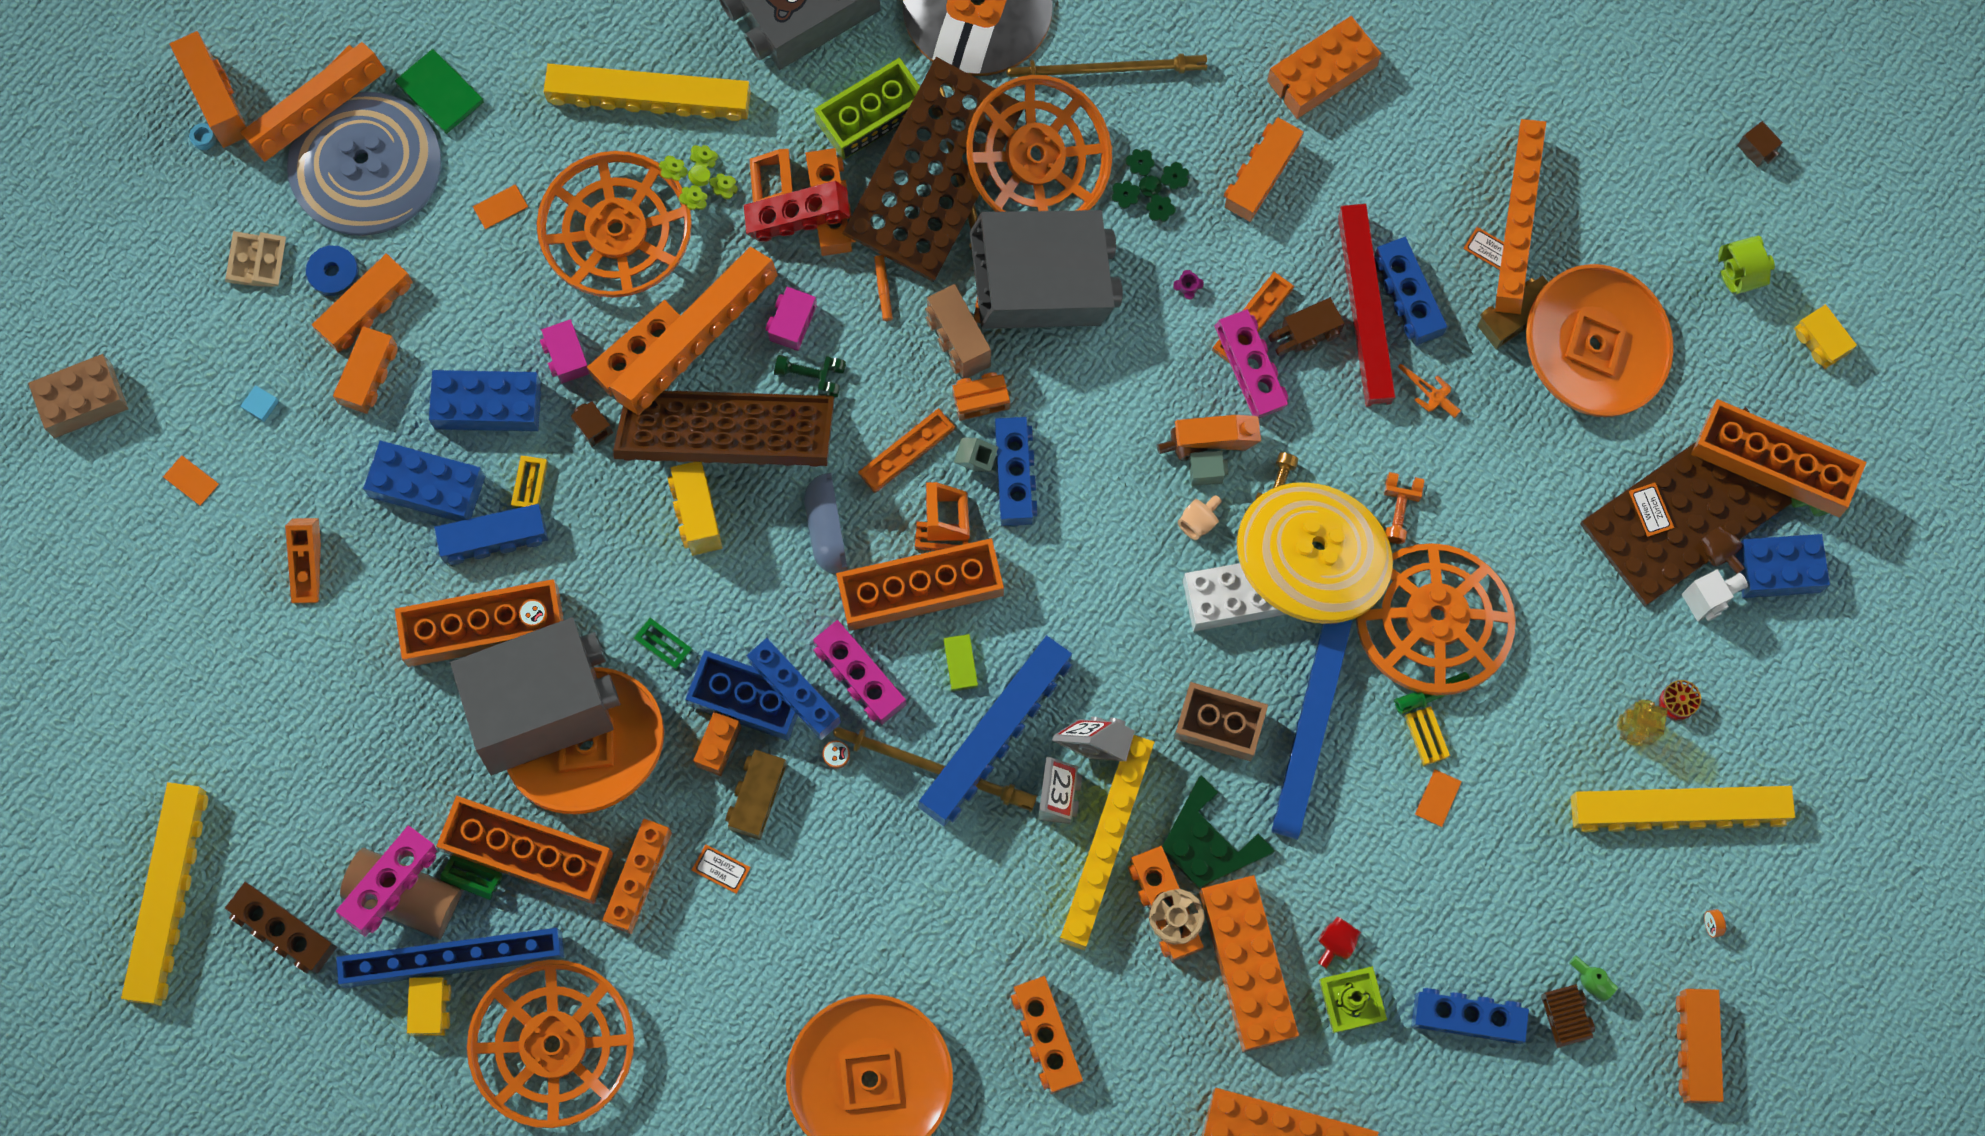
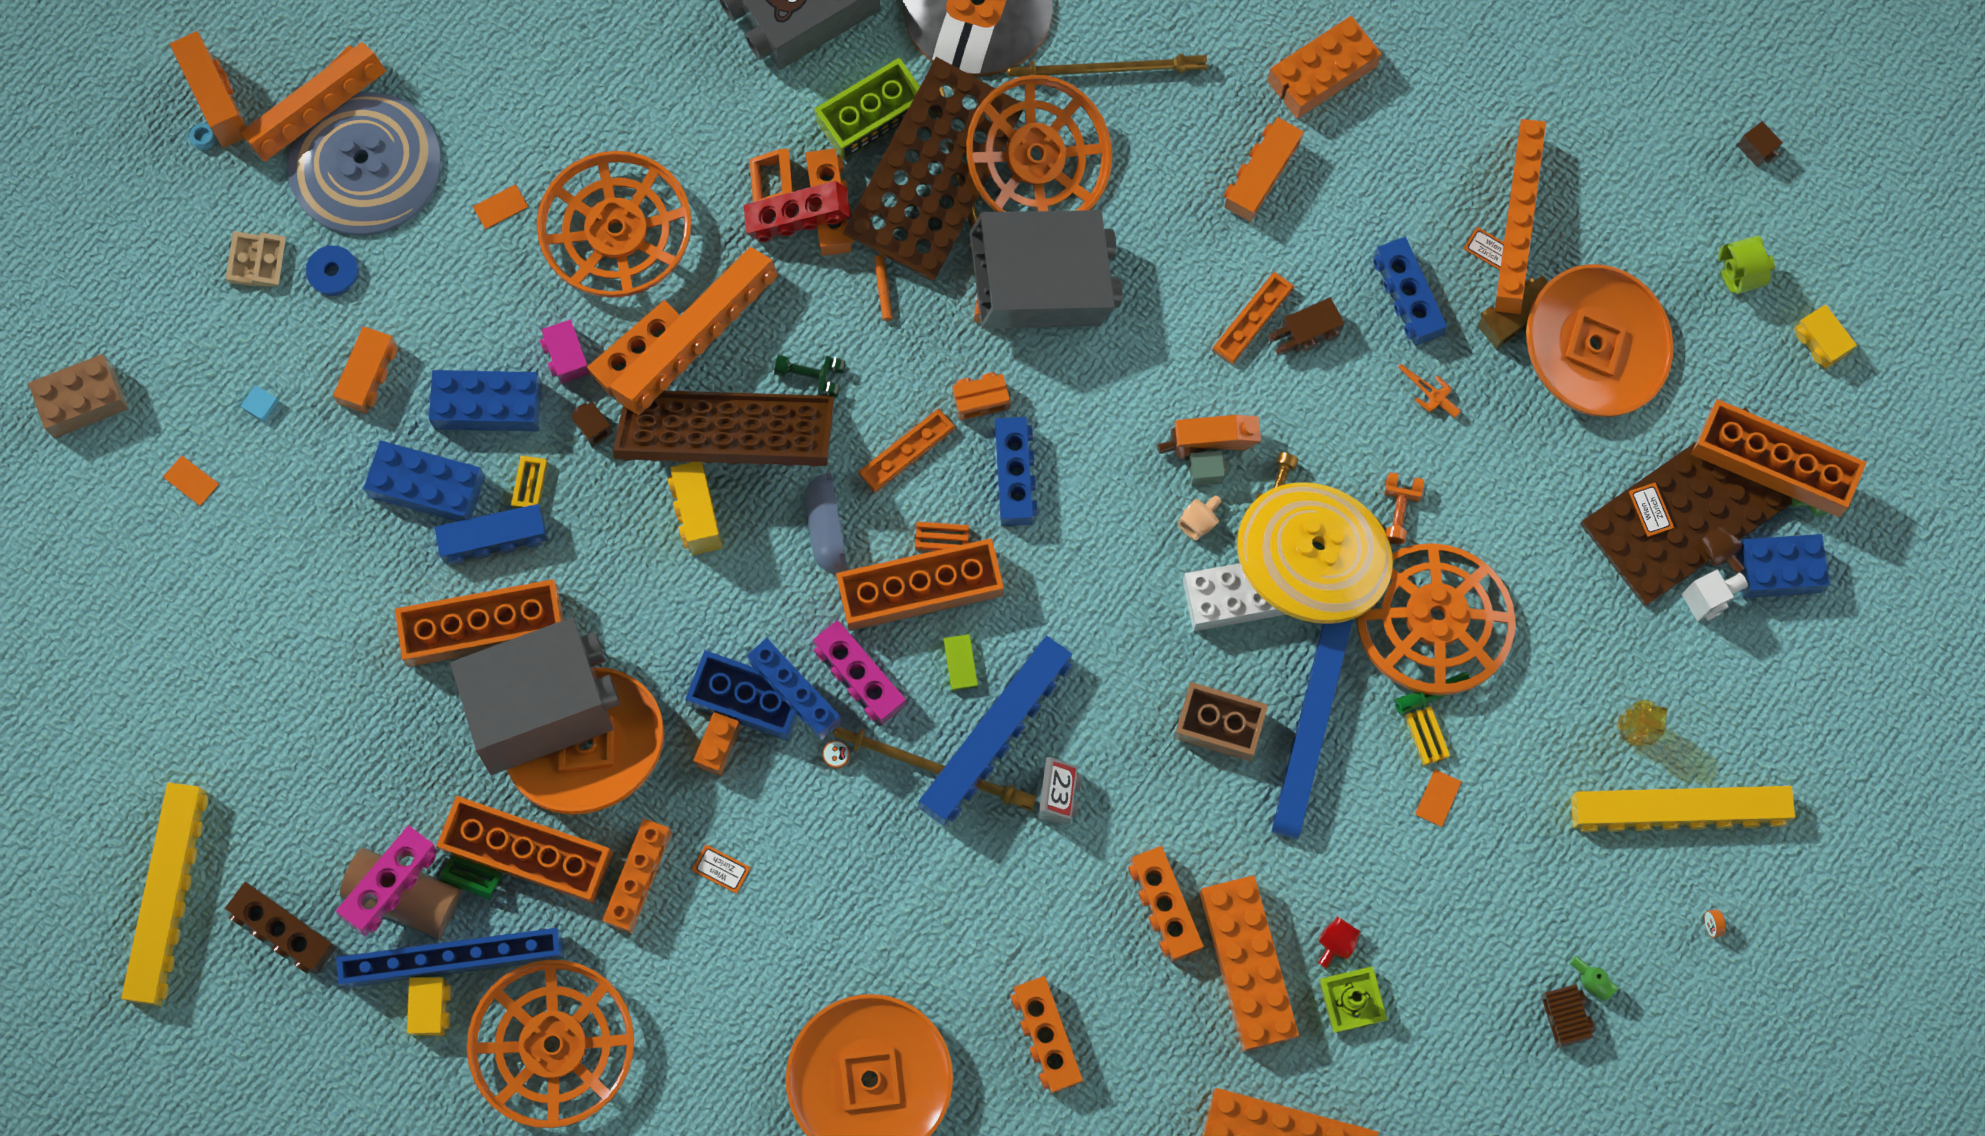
orange slope [285,518,321,603] -> none
orange brick [312,253,413,353] -> none
green tile [395,49,484,134] -> none
tile [519,600,547,628] -> none
yellow brick [543,63,751,121] -> none
green tile [634,618,693,671] -> none
lime plant [659,145,738,210] -> none
pearl gold brick [725,750,787,840] -> none
dark pink brick [766,287,817,351] -> none
medium nougat brick [925,284,991,379] -> none
orange tile [926,482,970,541] -> none
sand green brick [954,438,998,472] -> none
light grey slope [1052,717,1135,761] -> none
yellow brick [1059,735,1154,951] -> none
dark green plant [1112,149,1189,222] -> none
tan piece [1149,889,1204,945] -> none
dark green wing [1162,775,1275,889] -> none
magenta plate [1173,270,1204,300] -> none
dark pink brick [1214,309,1288,418] -> none
red tile [1338,203,1395,407] -> none
blue brick [1411,988,1529,1044] -> none
wheel [1659,680,1701,720] -> none
orange brick [1676,989,1724,1104] -> none

